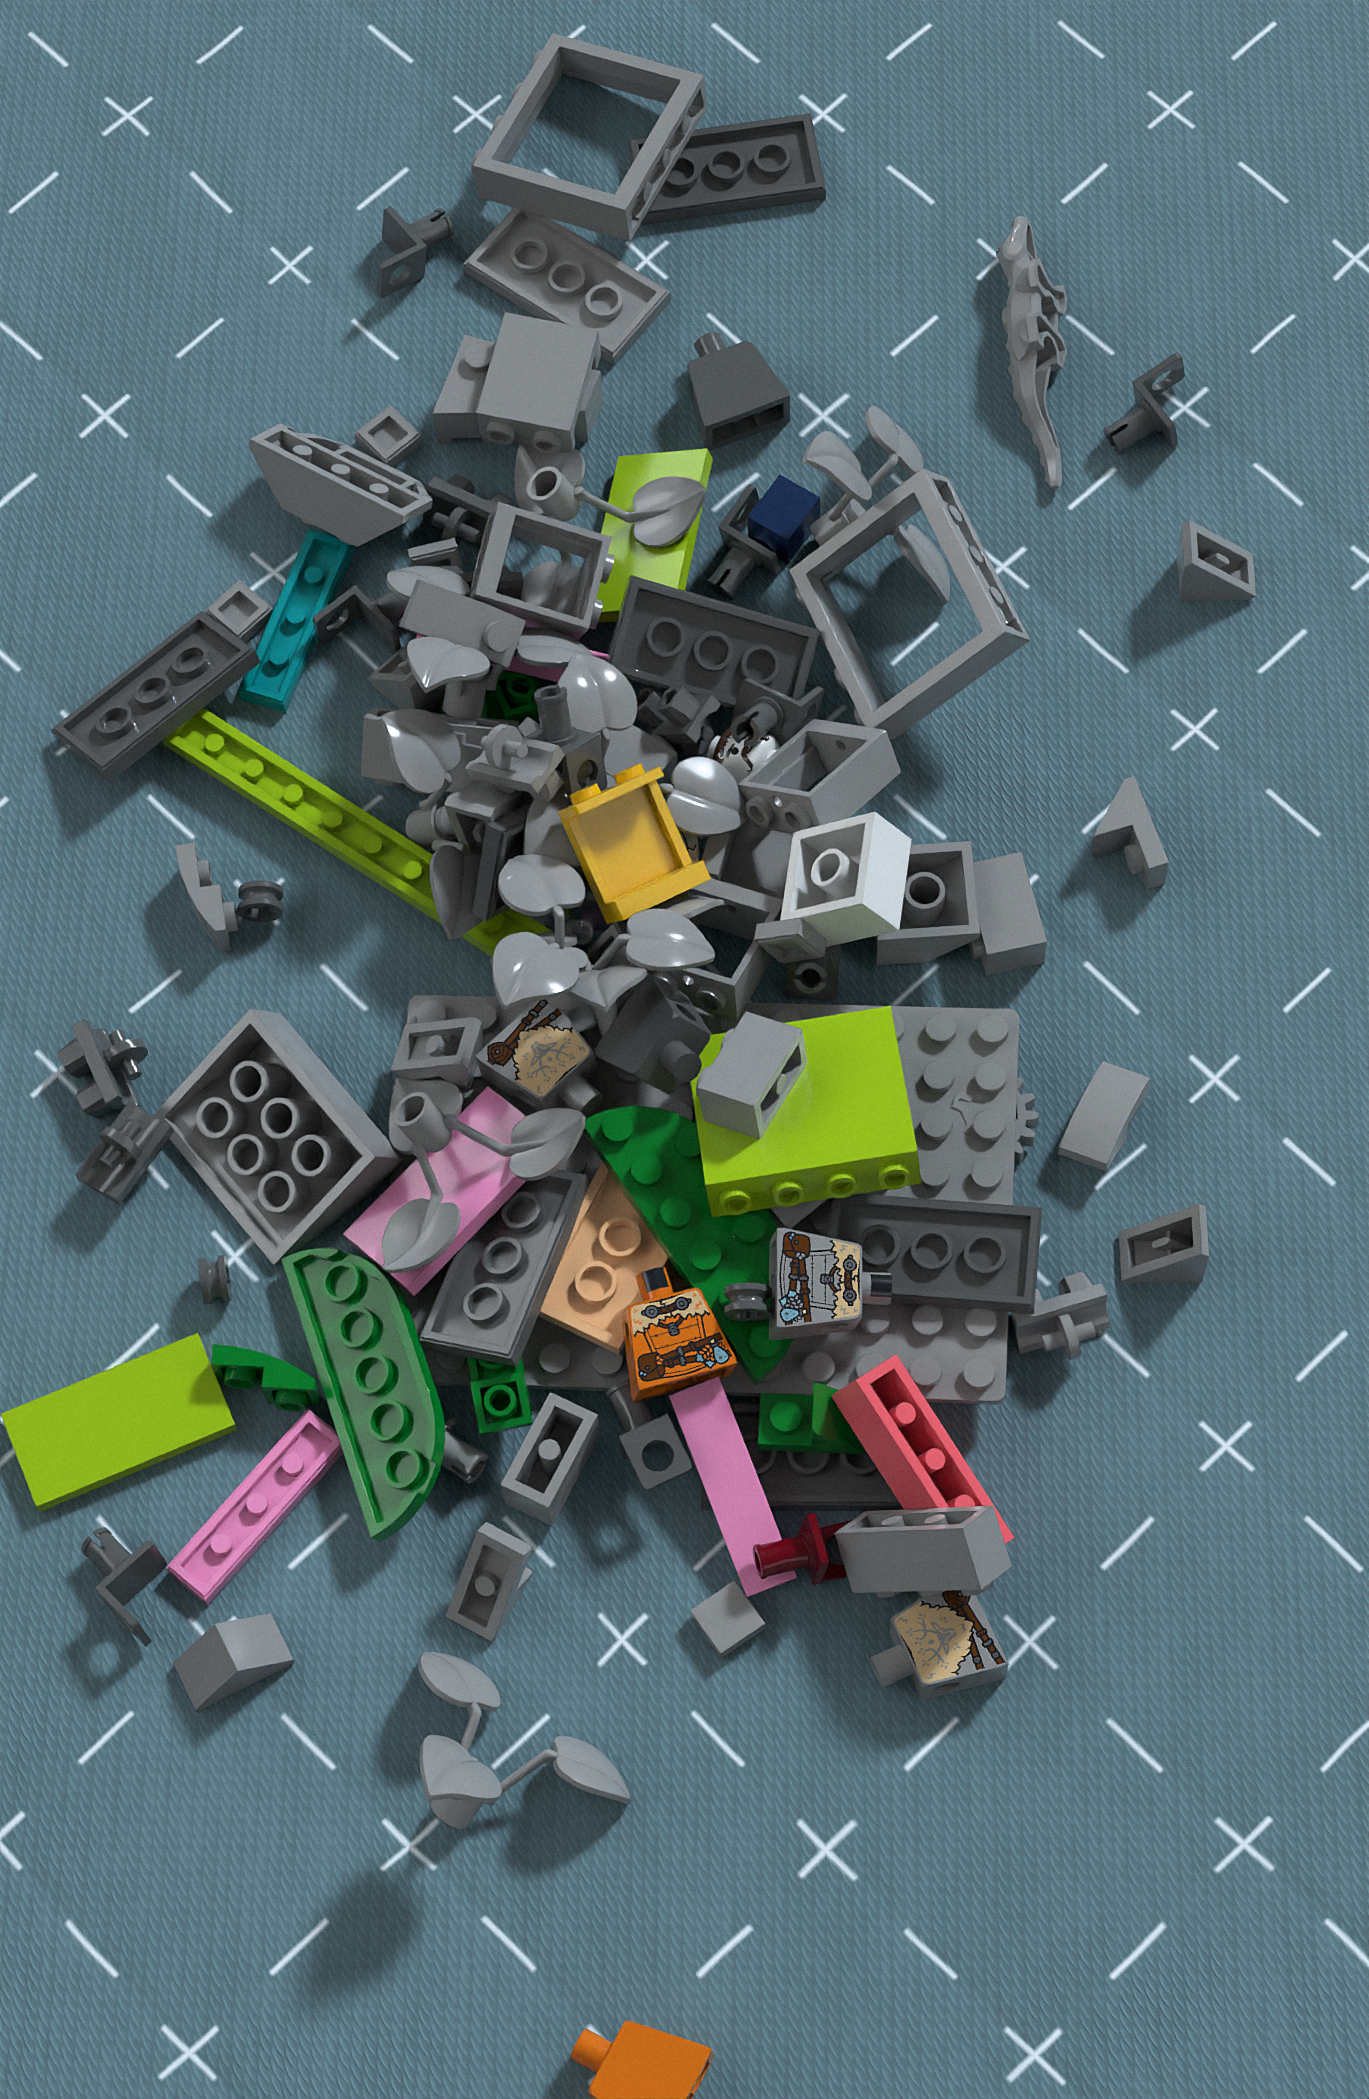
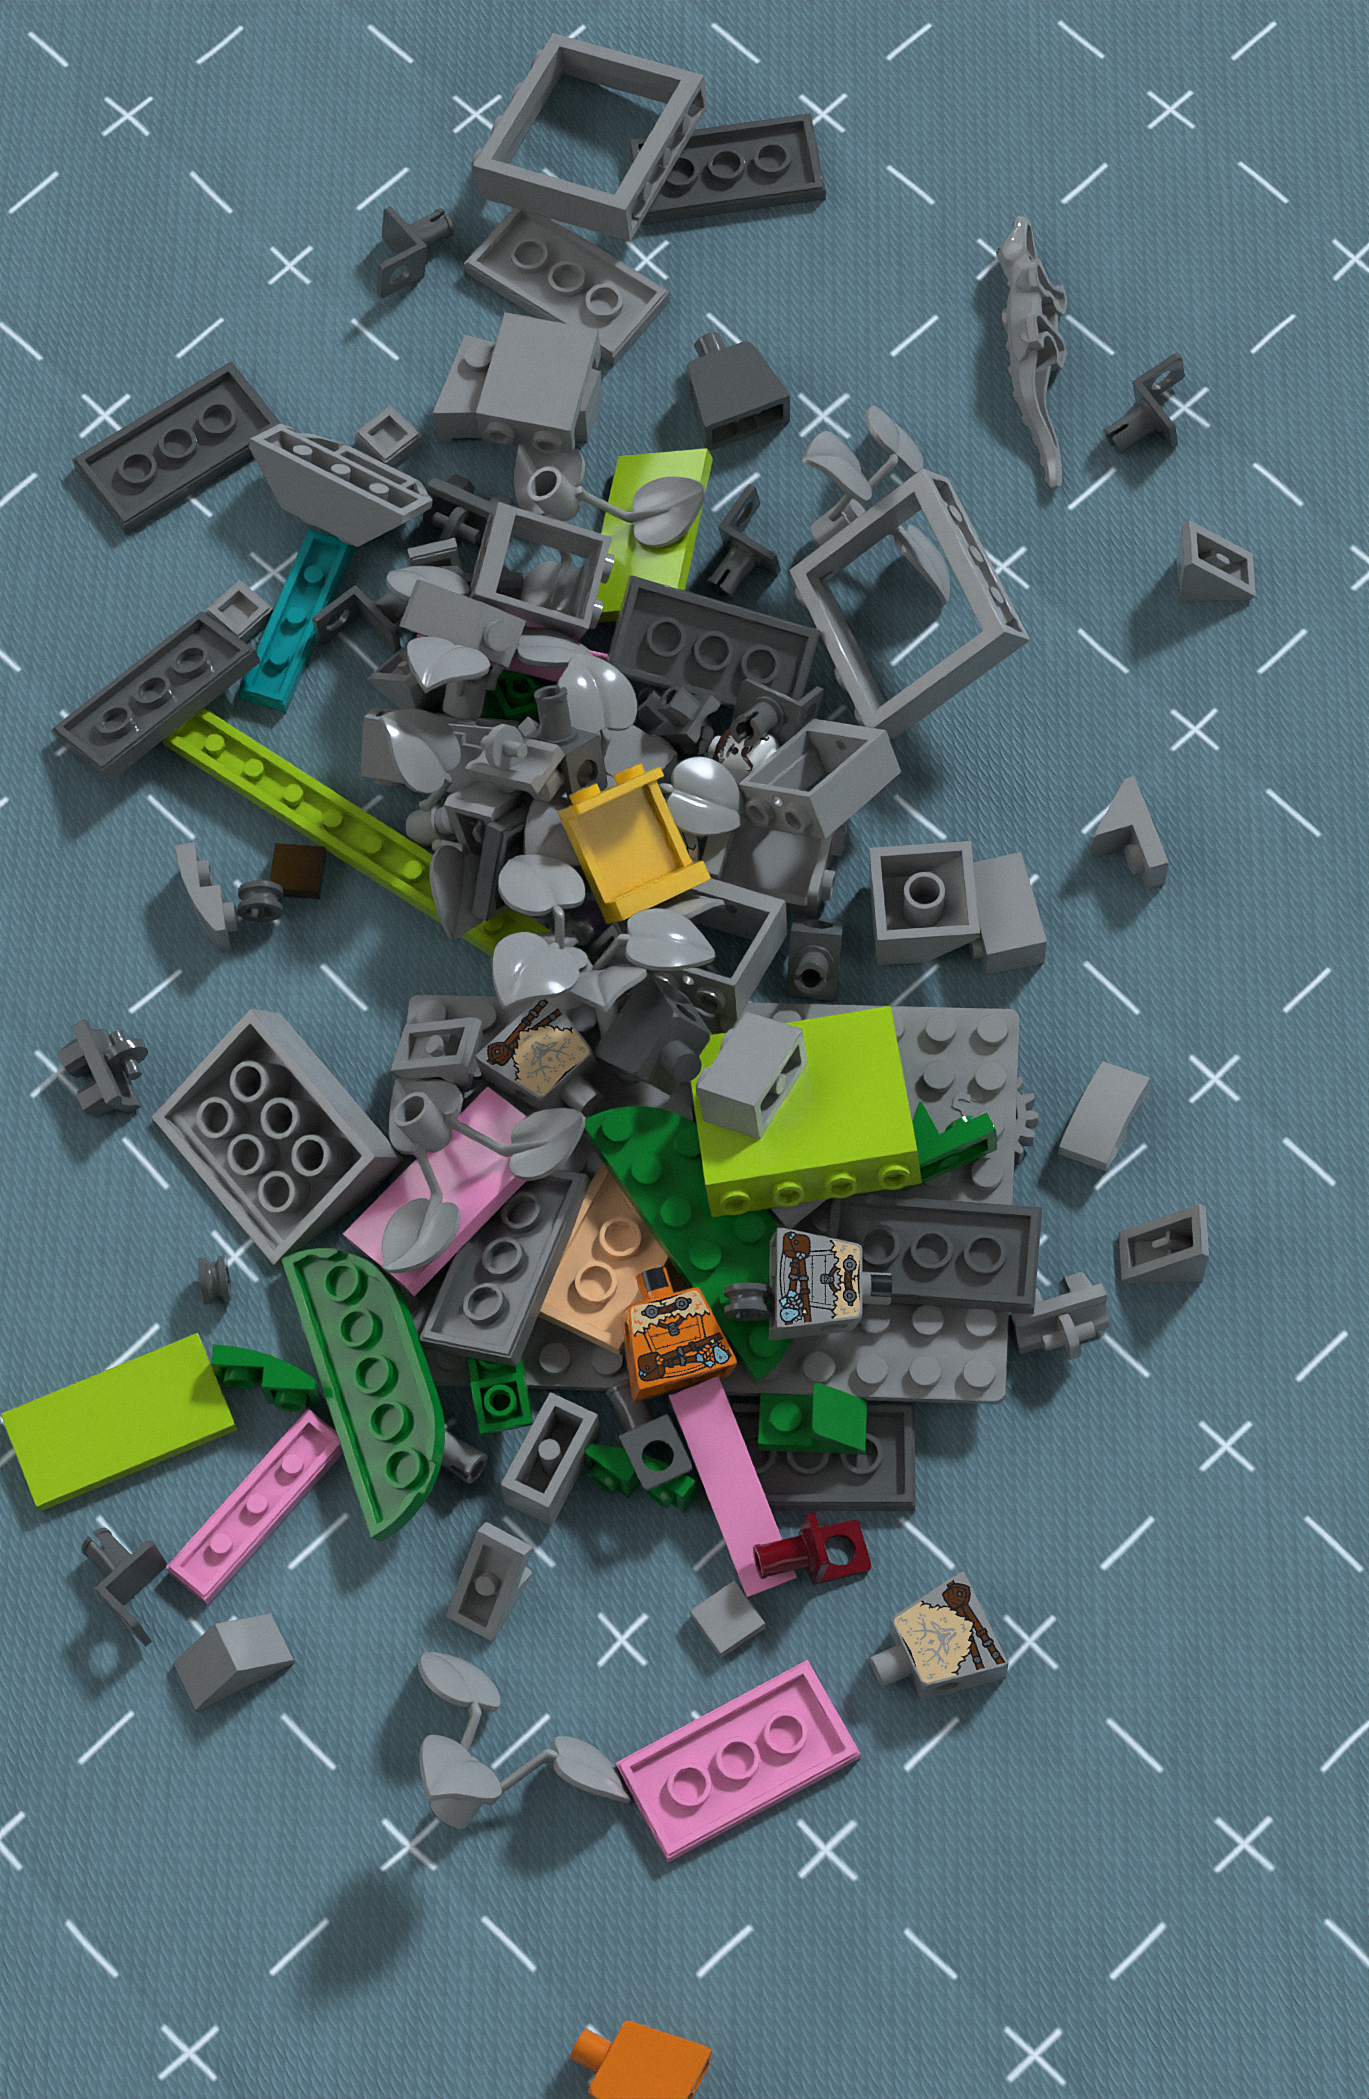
dark grey hips [75,1101,174,1205] -> none
dark blue brick [747,475,820,564] -> none
light grey tile [754,917,827,963] -> none
white brick [780,812,912,947] -> none
coral brick [831,1354,1015,1544] -> none
light grey brick [834,1506,1012,1598] -> none
none -> dark grey tile [72,361,281,534]
none -> dark brown tile [270,843,327,899]
none -> green slope [584,1444,697,1513]
none -> bright pink tile [615,1660,861,1863]
none -> green slope [900,1101,997,1193]

